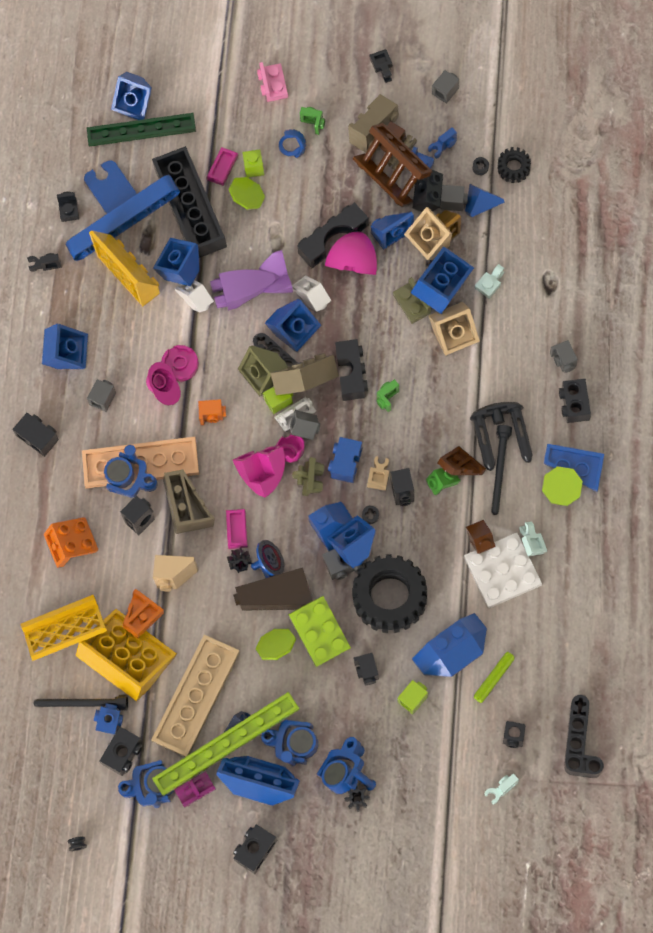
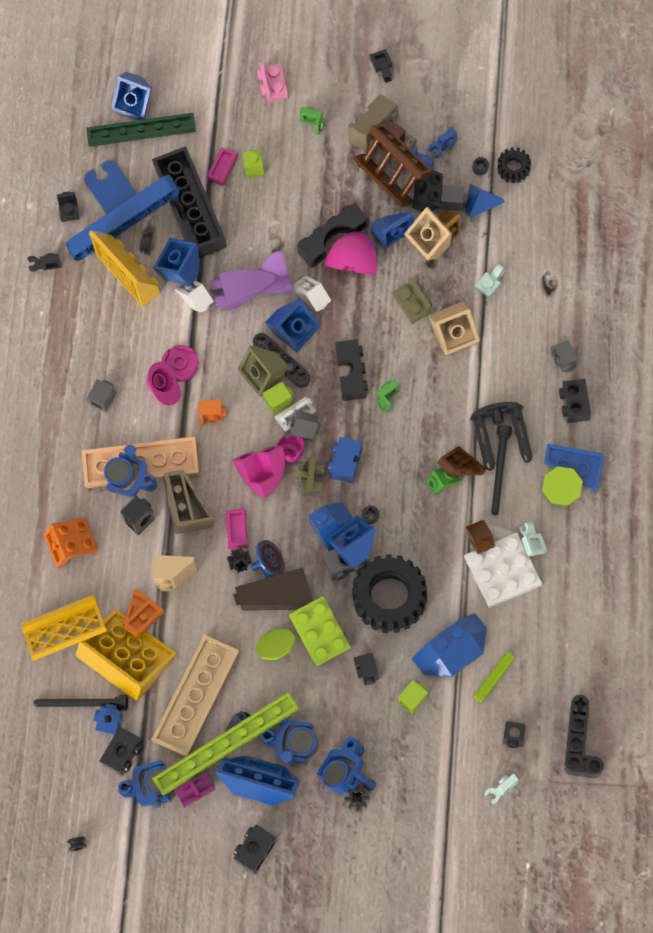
black brick [12,412,59,457] -> none
blue slope [42,323,88,369] -> none
lime piece [228,177,265,210] -> none
dark tan wedge [270,353,339,395] -> none
blue piece [279,129,306,158] -> none
tan plate [367,456,389,491] -> none
black brick [390,468,414,506] -> none
blue brick [411,246,474,314] -> none
dark grey brick [432,70,459,104] -> none

